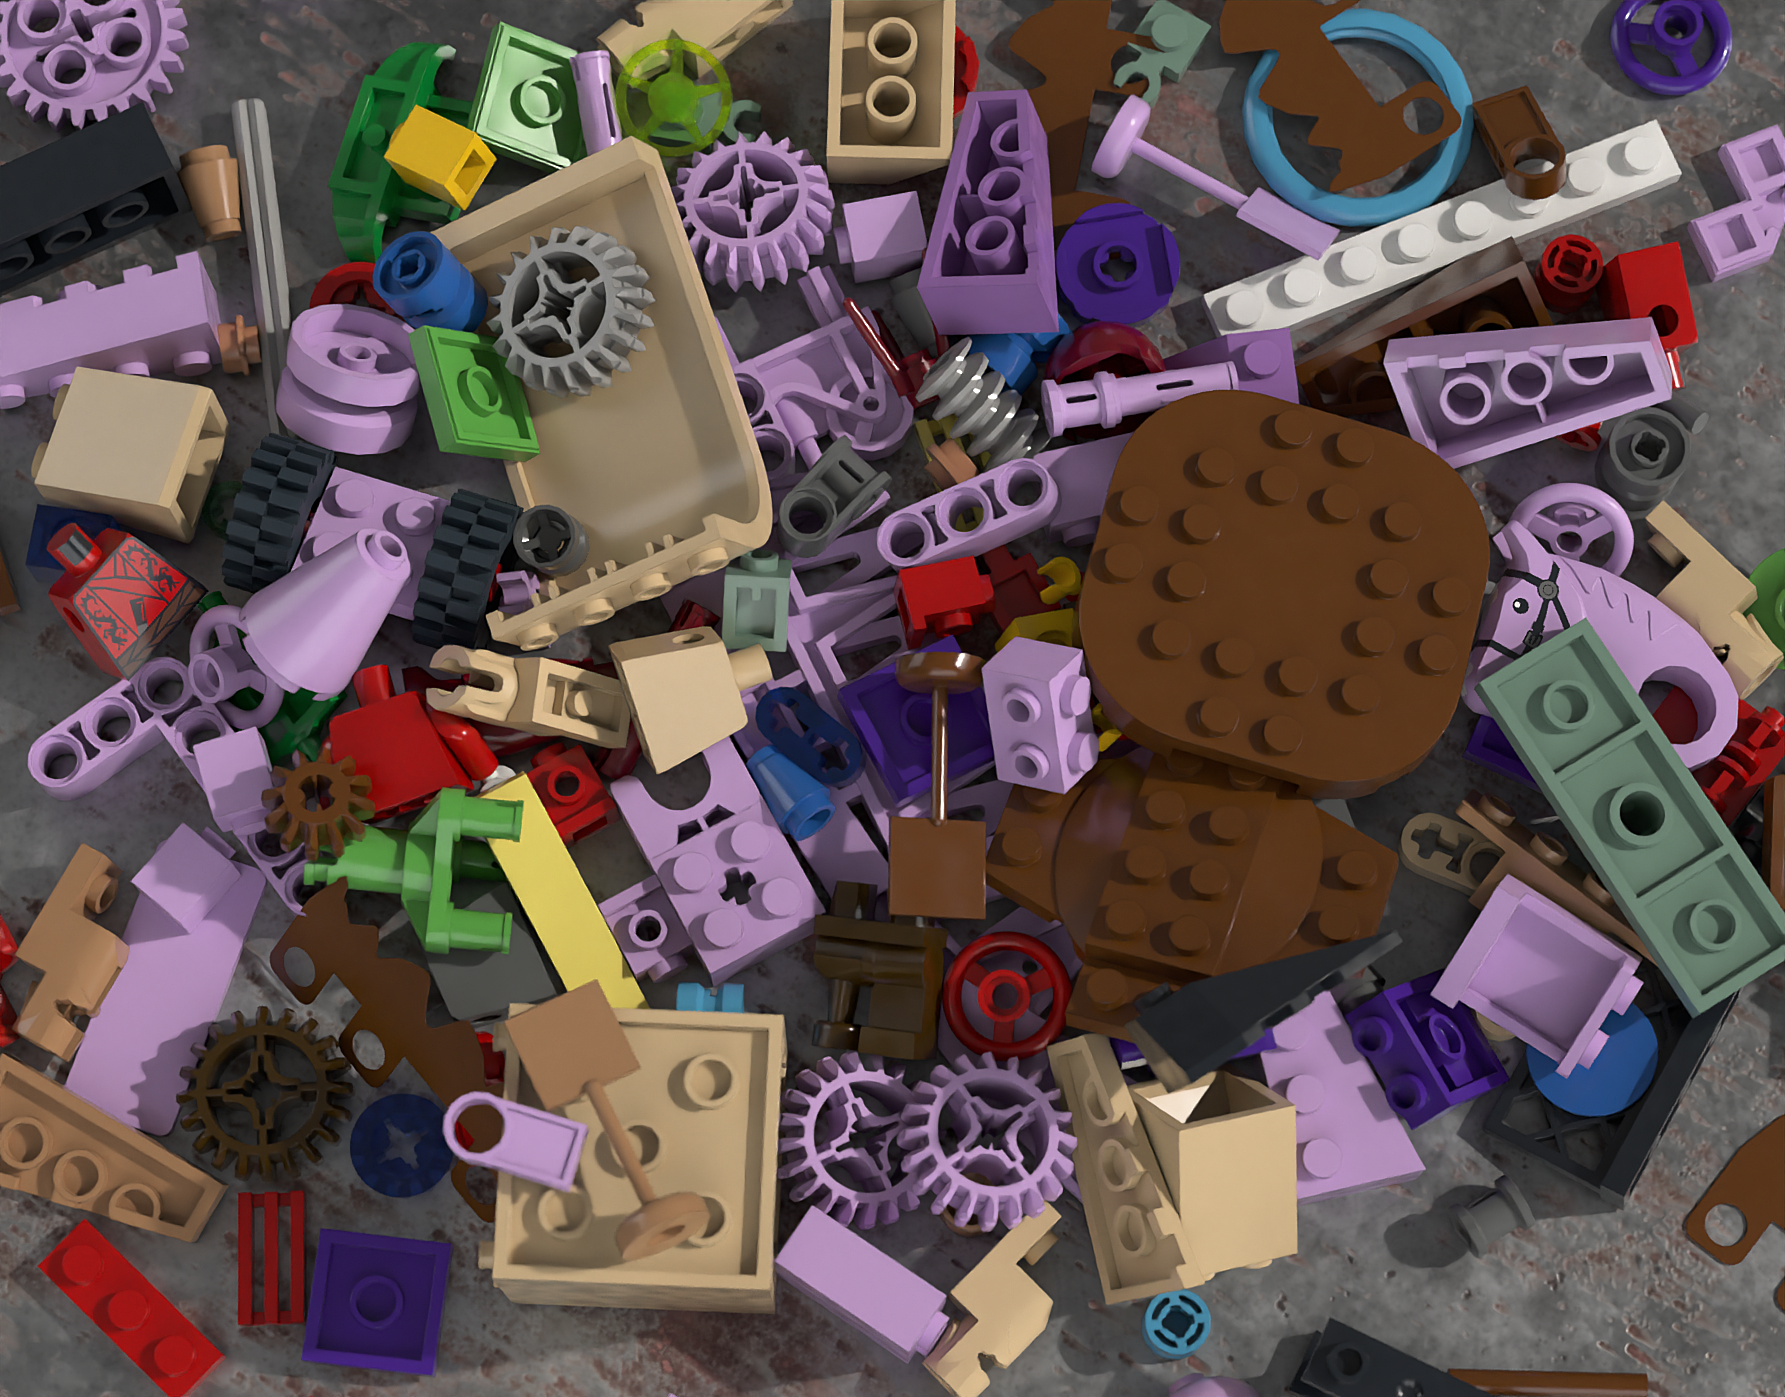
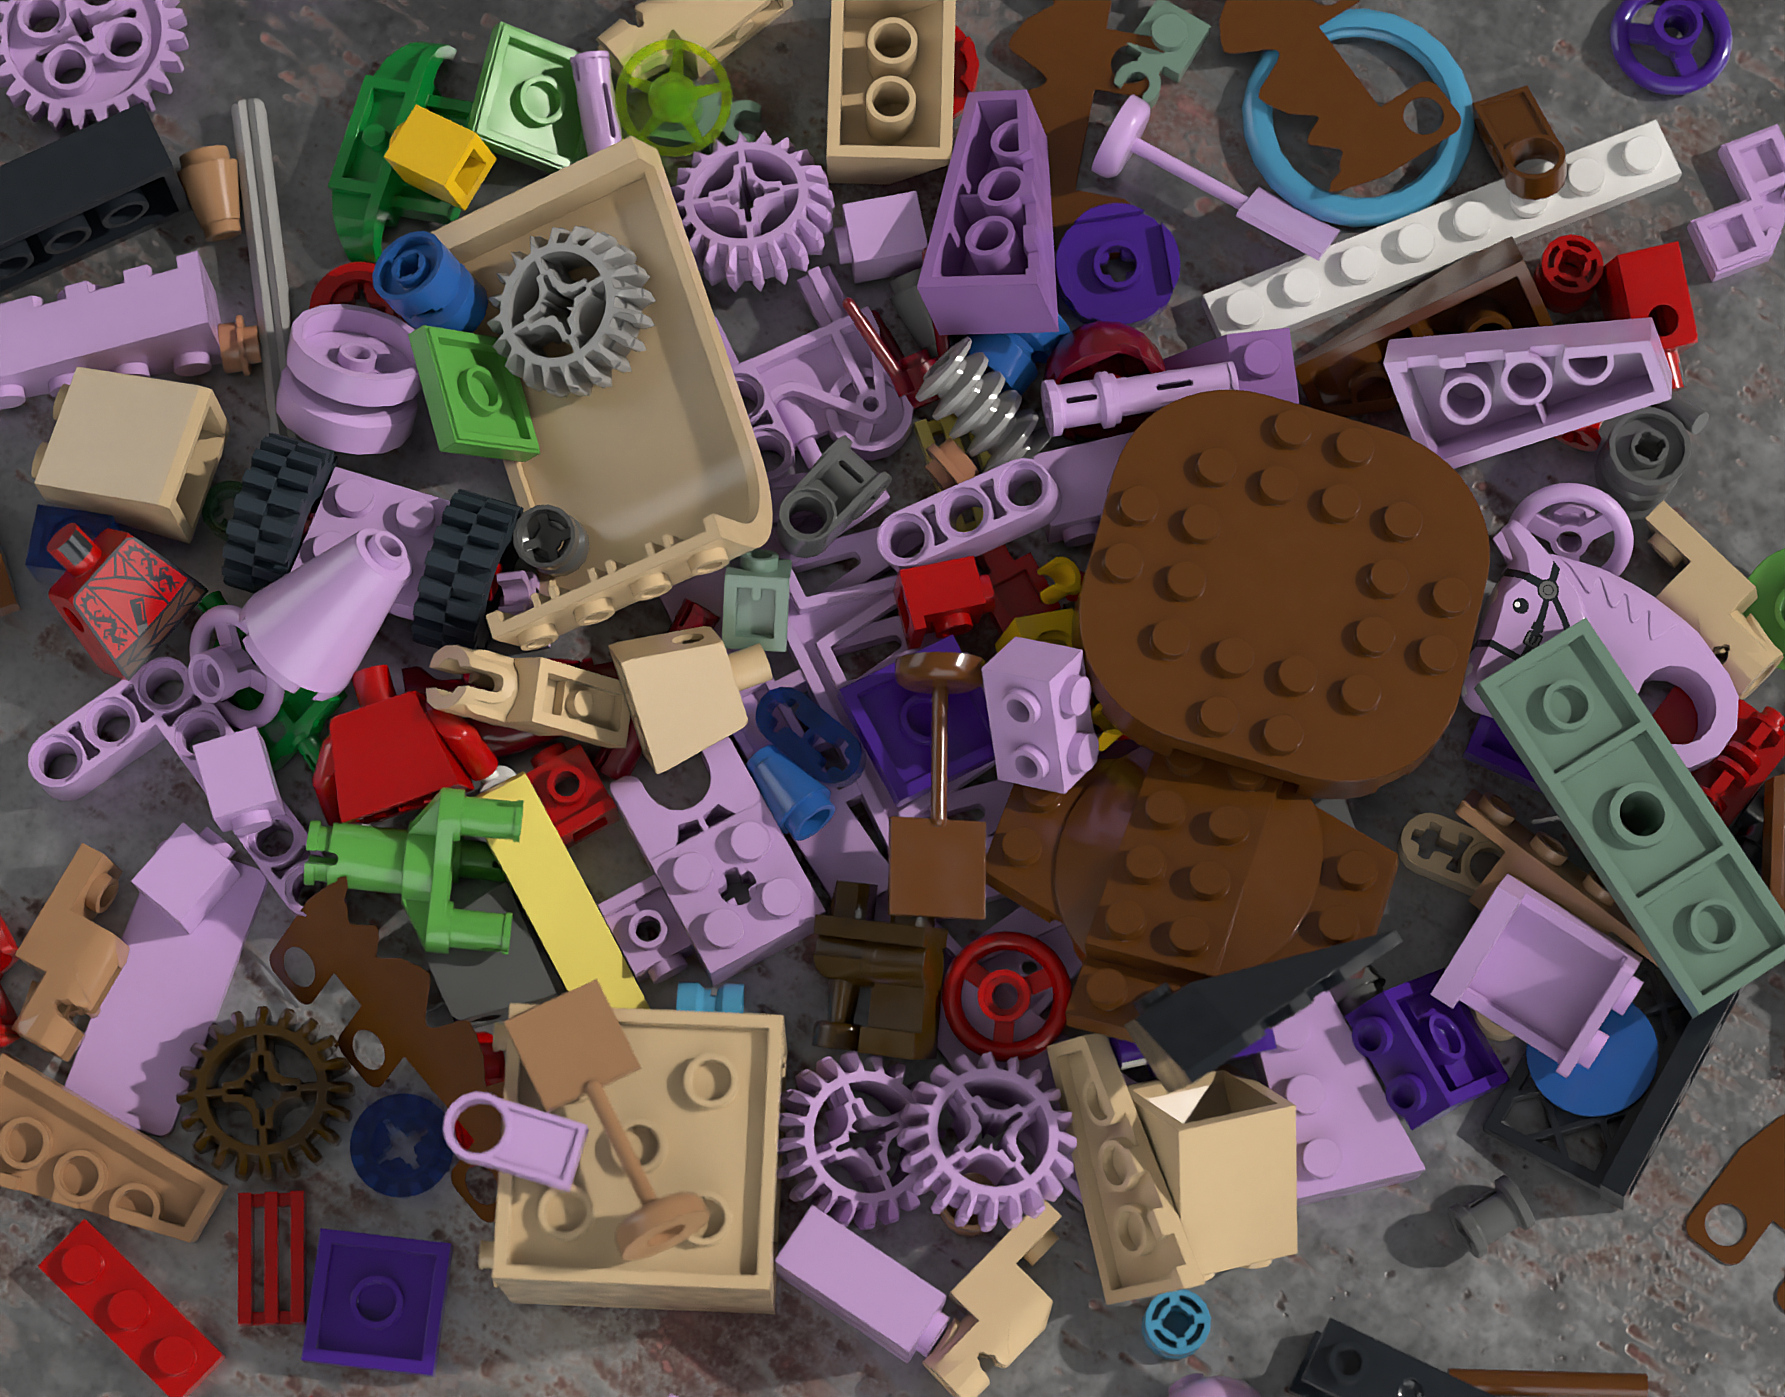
reddish brown gear [261,746,375,862] -> none

